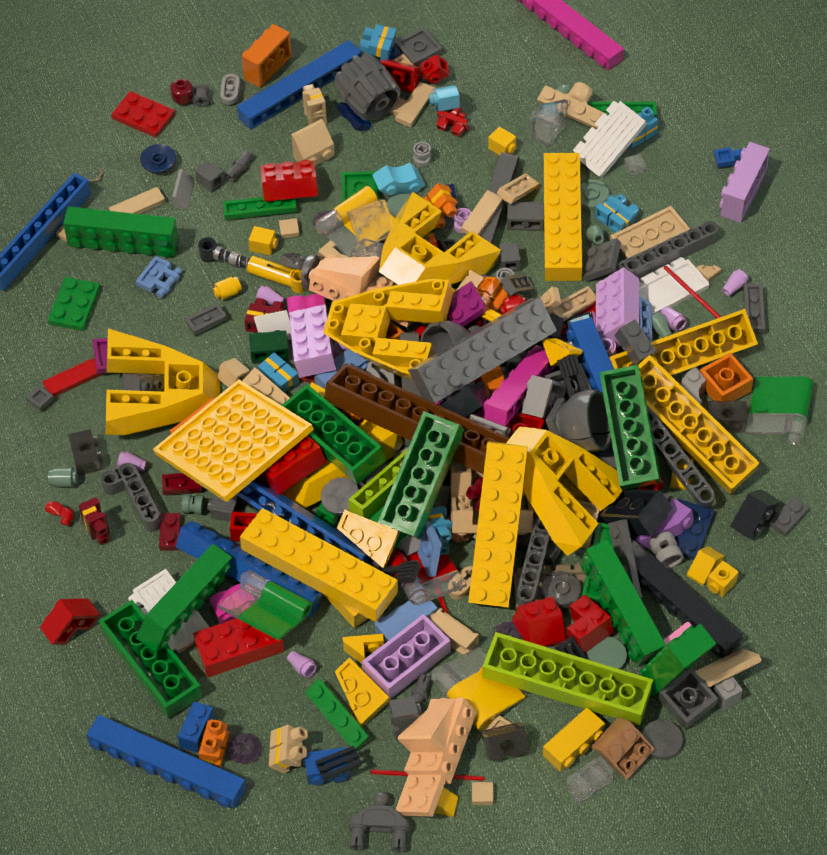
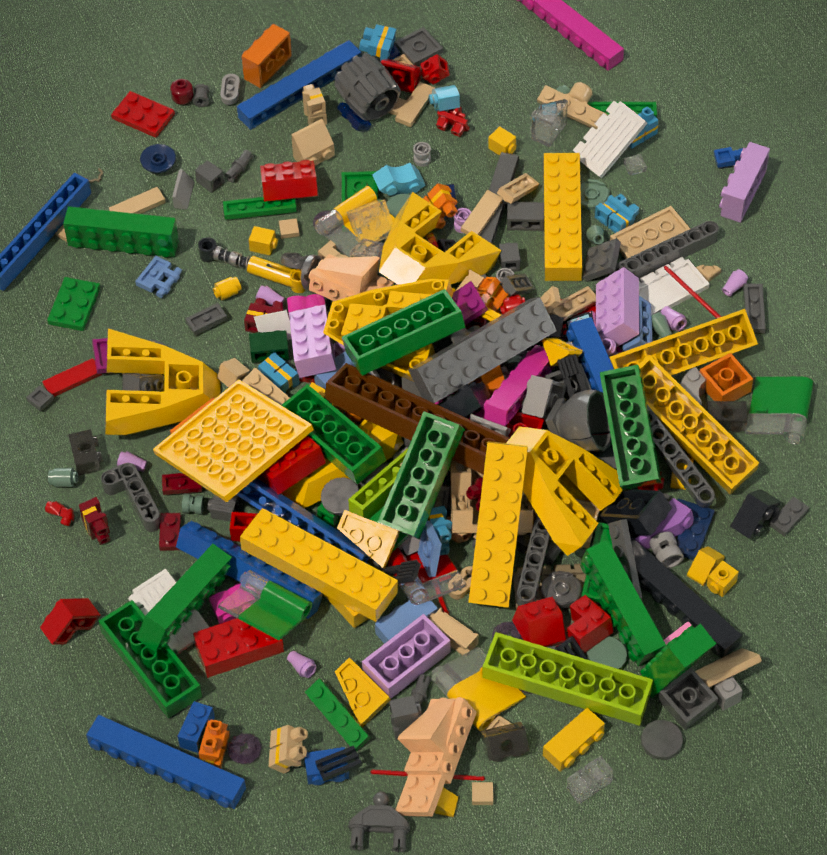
yellow slope [343,634,384,664] -> none
medium nougat slope [591,717,655,780] -> none
dark grey brick [614,320,656,365] -> none
none -> green brick [342,289,465,376]

